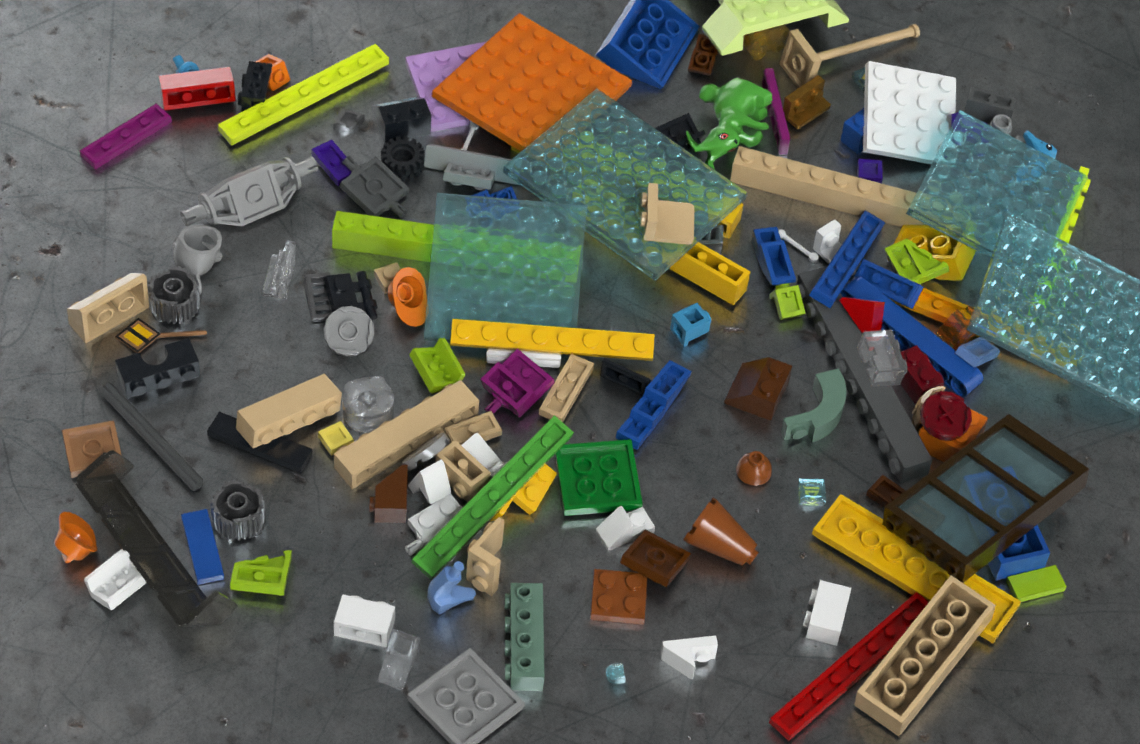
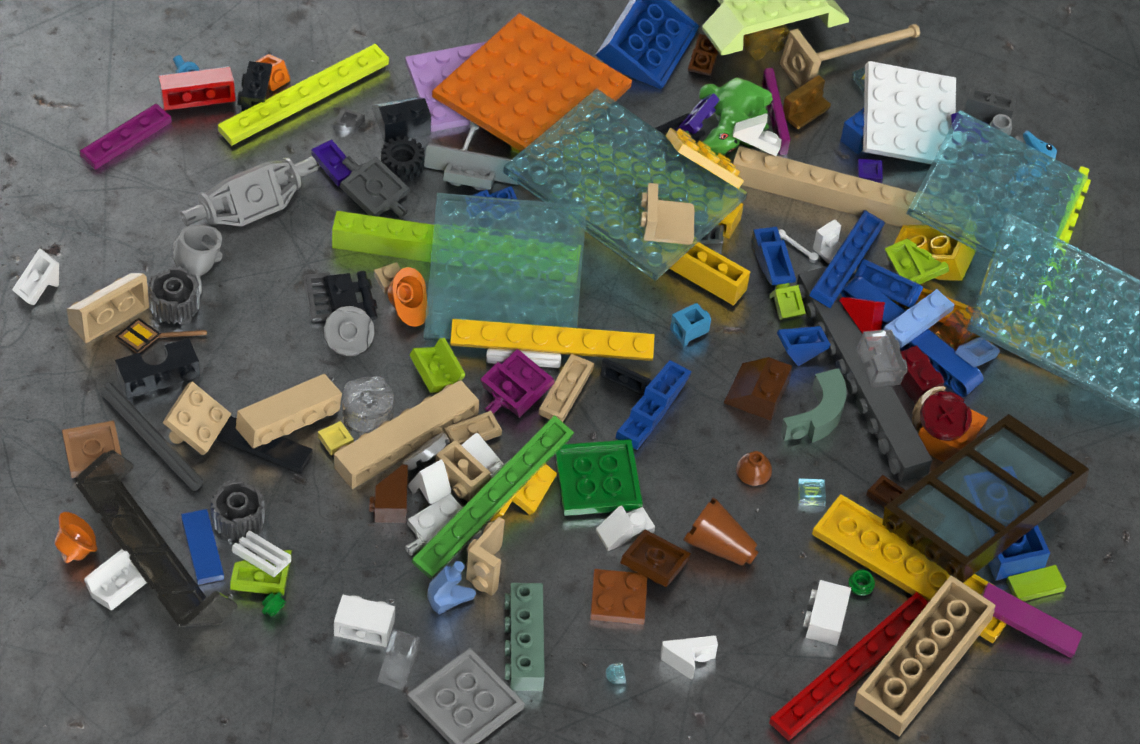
clear bracket [262,241,296,299] -> none
none -> white slope [12,248,59,305]
none -> tan plate [162,382,231,455]
none -> white tile [232,531,291,577]
none -> green plate [261,592,286,617]
none -> yellow plate [665,128,744,189]
none -> dark purple plate [676,93,720,134]
none -> white slope [733,114,781,156]
none -> blue slope [777,326,831,366]
none -> green plate [848,570,875,596]
none -> light blue plate [883,289,955,348]
none -> magenta tile [981,583,1083,658]

